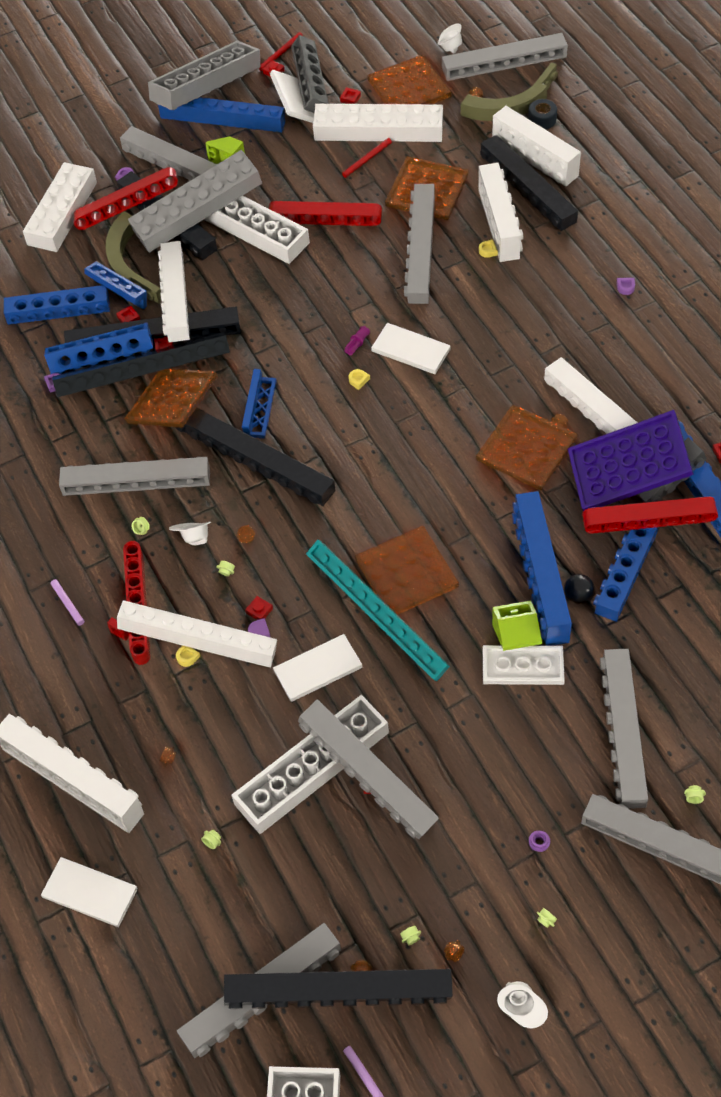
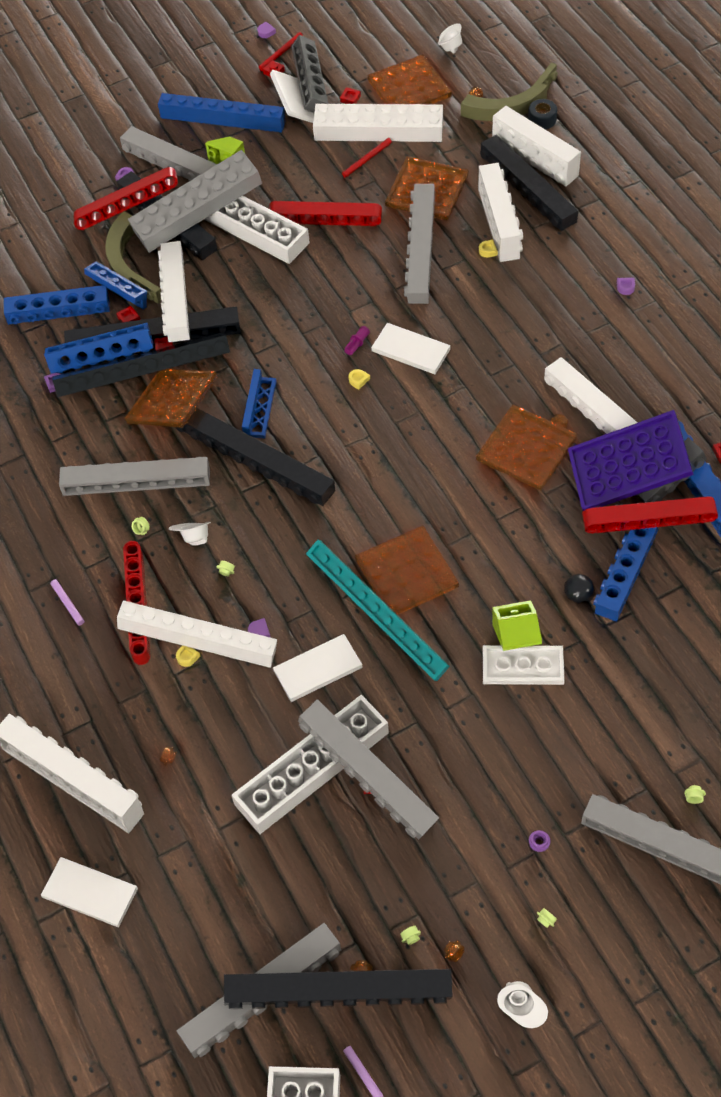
white brick [23,162,97,252] -> none
red plate [107,617,129,641] -> none
light grey brick [148,40,260,110] -> none
yellowish green plate [201,830,221,849] -> none
clear orange plate [237,525,255,543] -> none
red plate [245,596,273,620] -> none
light grey brick [442,33,568,81] -> none
blue brick [512,491,572,646] -> none
light grey brick [600,649,648,809] -> none
none -> medium lavender tile [257,22,276,38]

